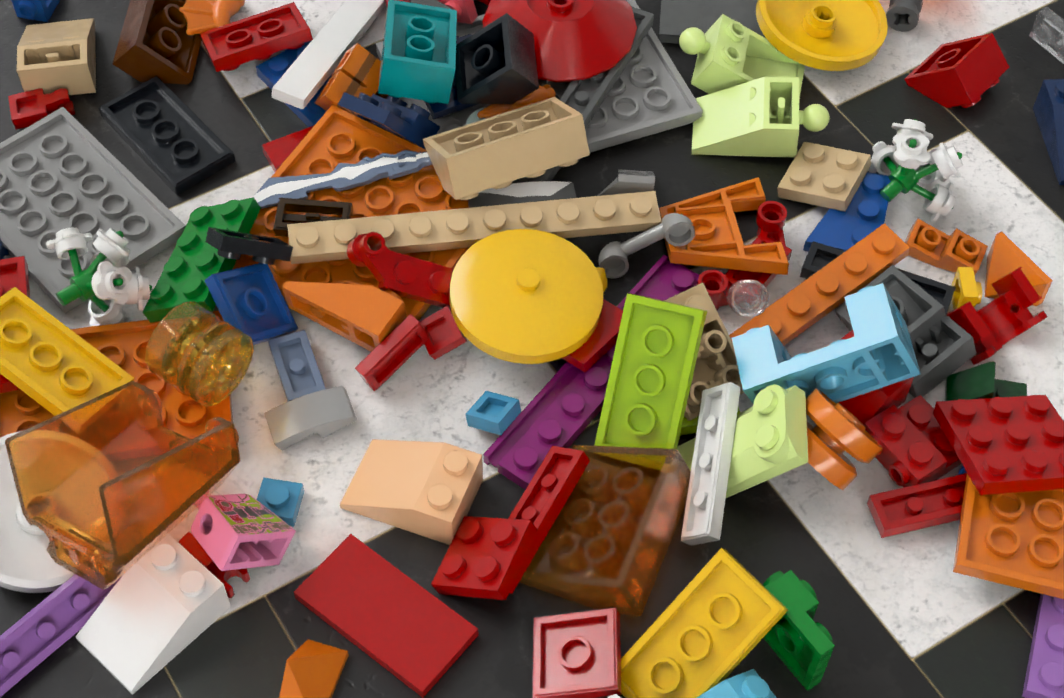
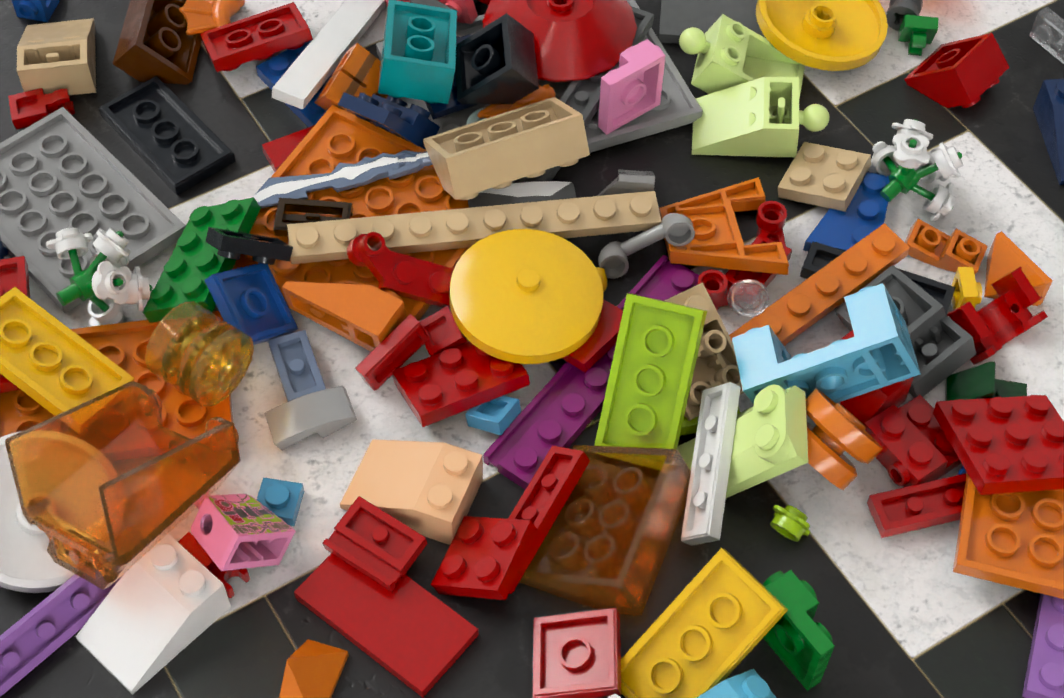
none -> red plate [323,496,428,592]
none -> red plate [392,341,530,427]
none -> bright pink plate [598,39,665,135]
none -> lime plate [770,505,810,542]
none -> green tile [898,15,939,56]

